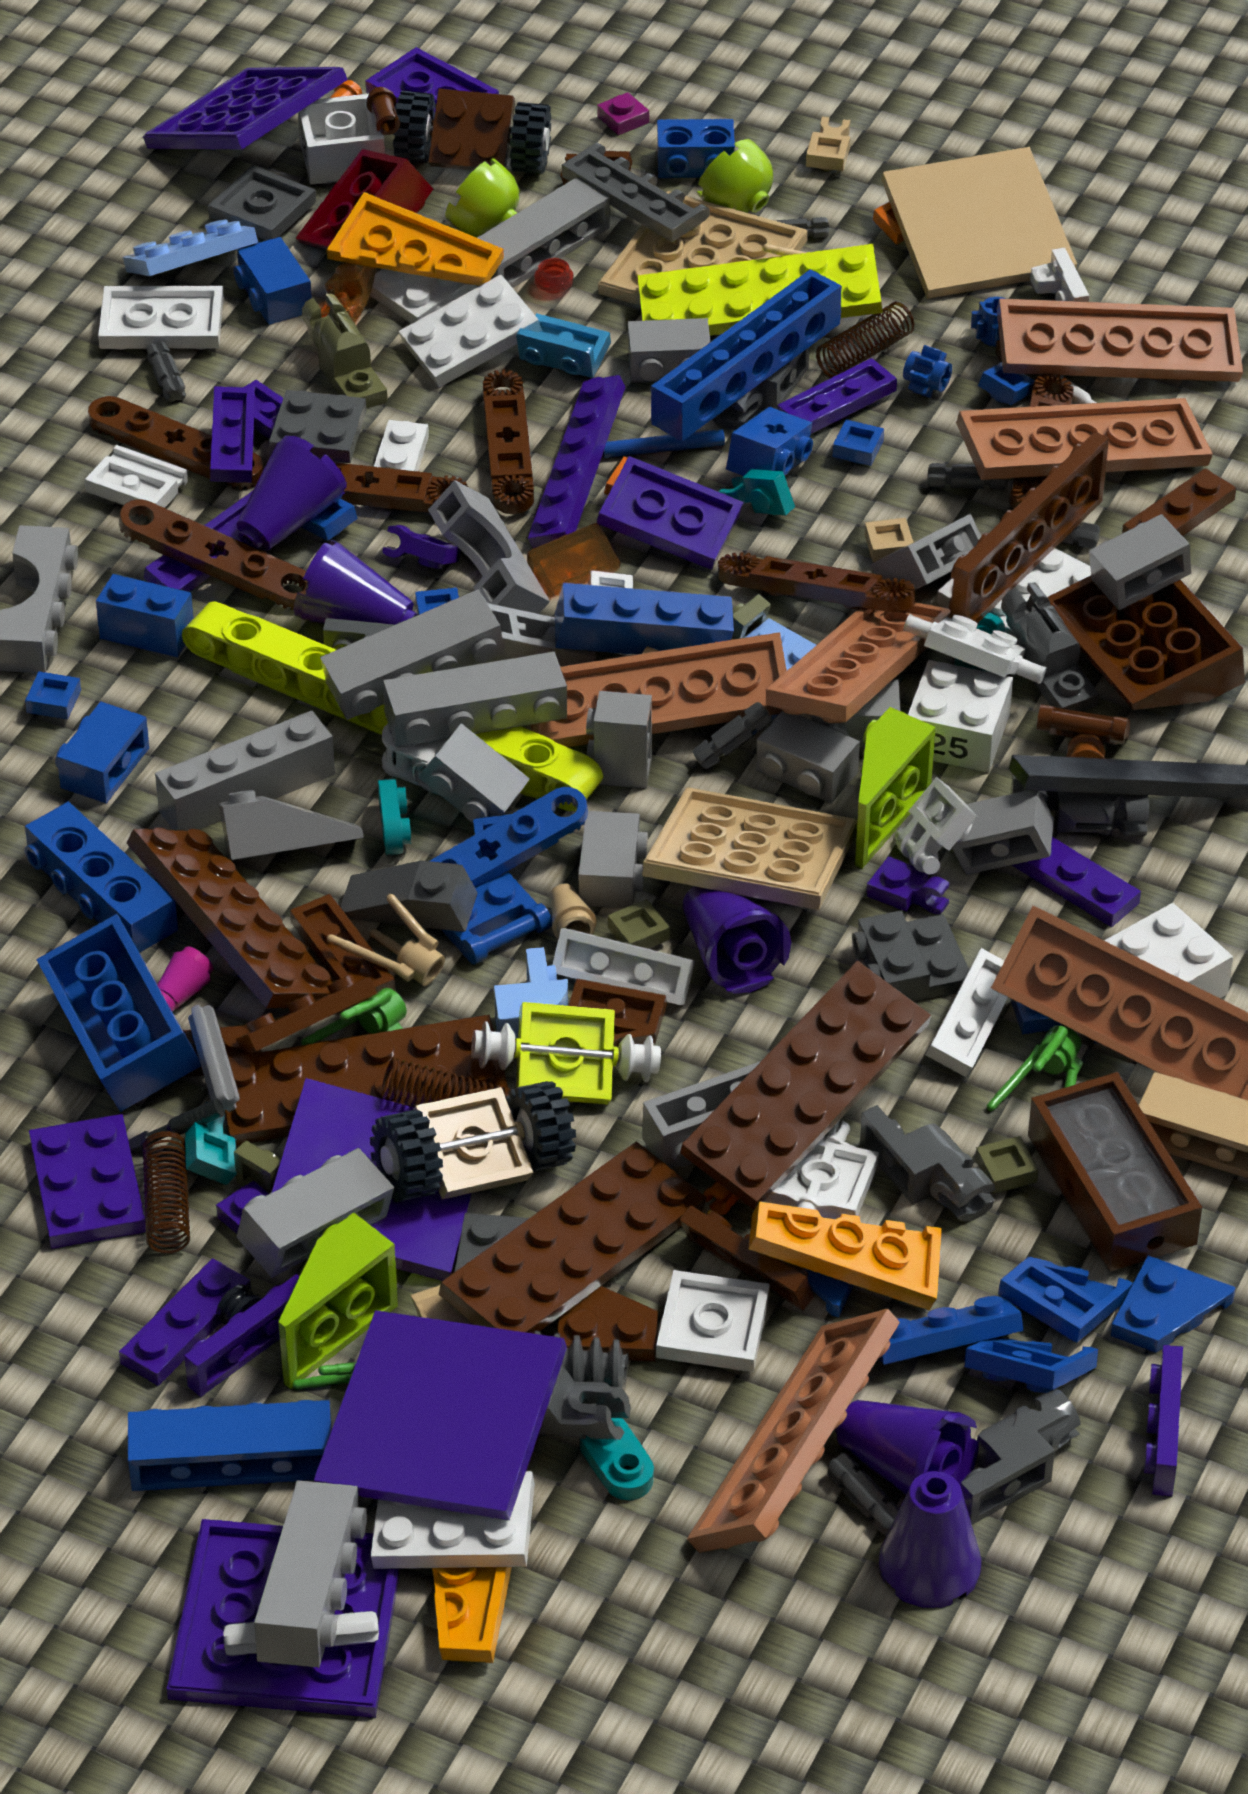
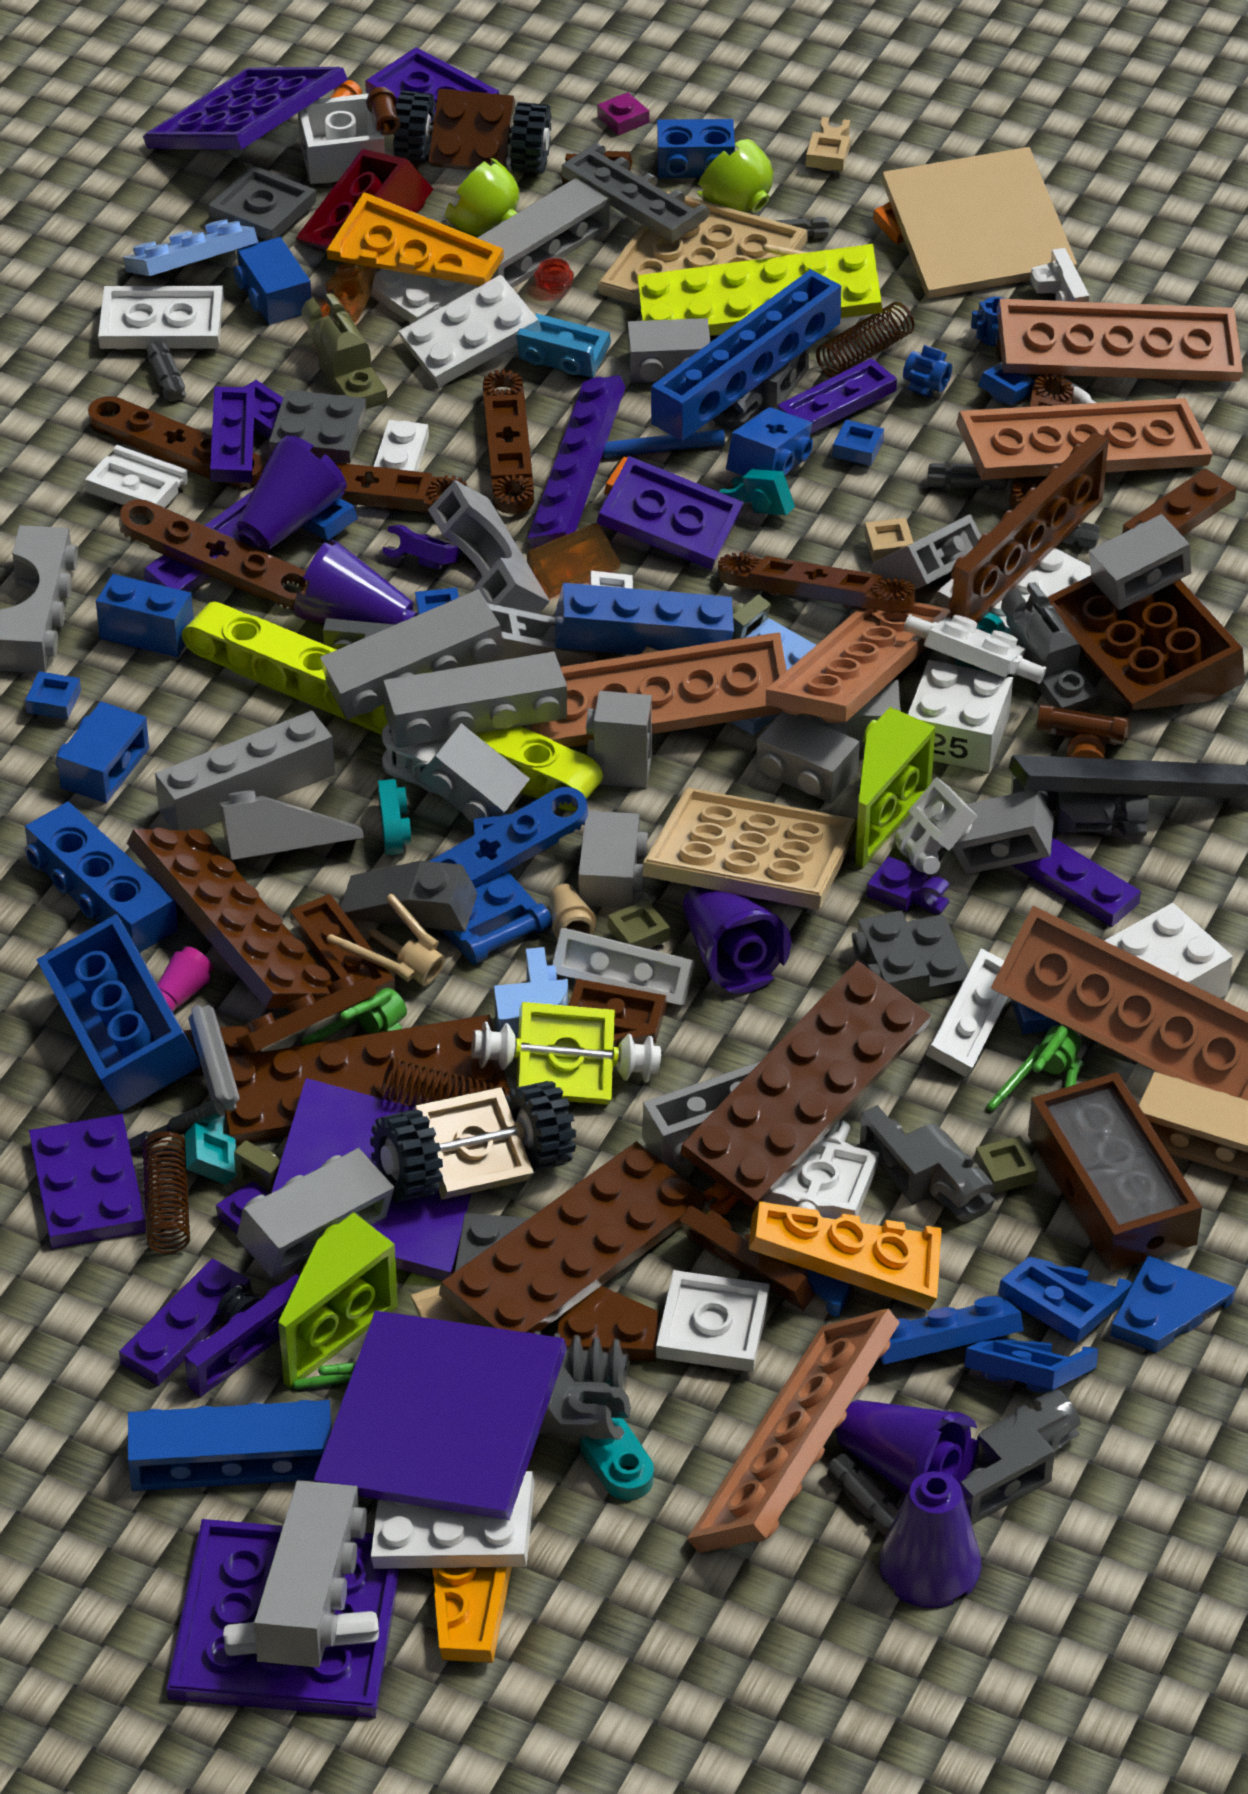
dark grey axle [693,702,772,770] -> none
dark purple plate [1144,1345,1183,1497] -> none

